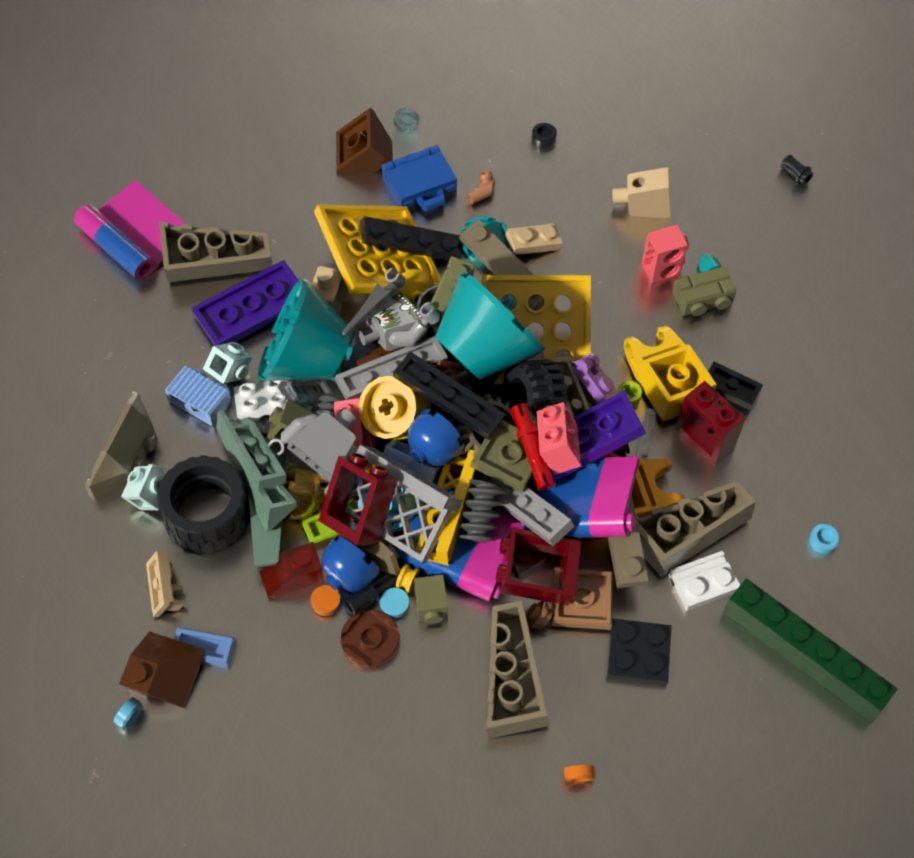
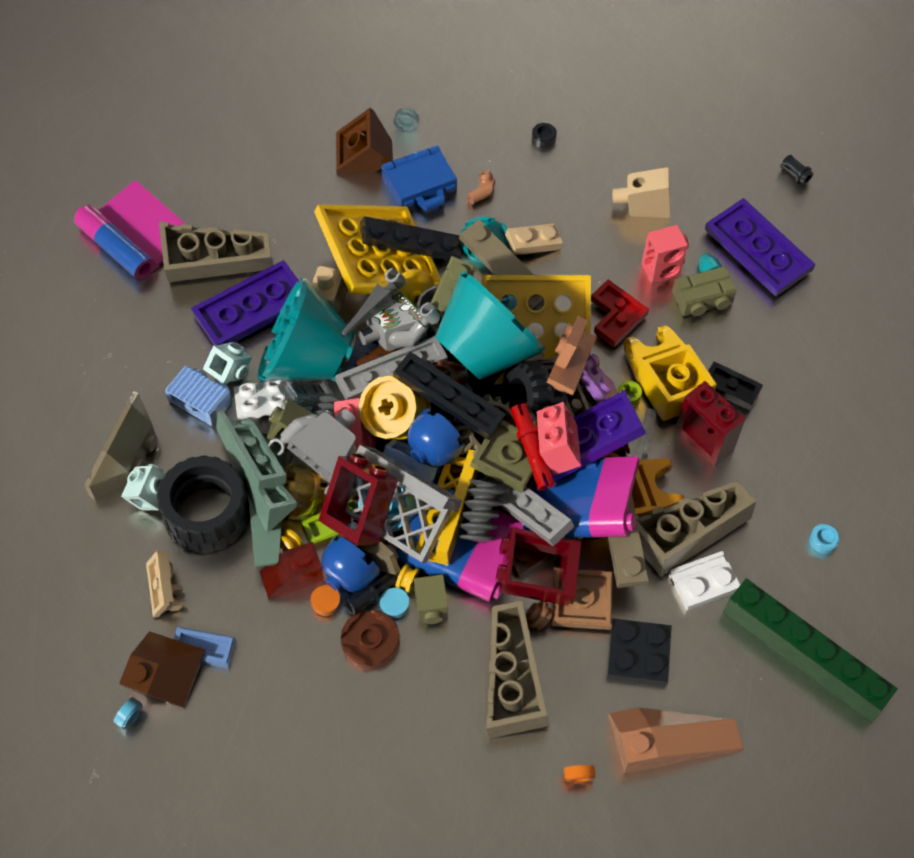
none -> yellow bush [279,529,303,559]
none -> nougat bracket [546,316,596,395]
none -> red plate [591,279,649,347]
none -> nougat wedge [609,707,744,774]
none -> dark purple plate [705,198,816,296]

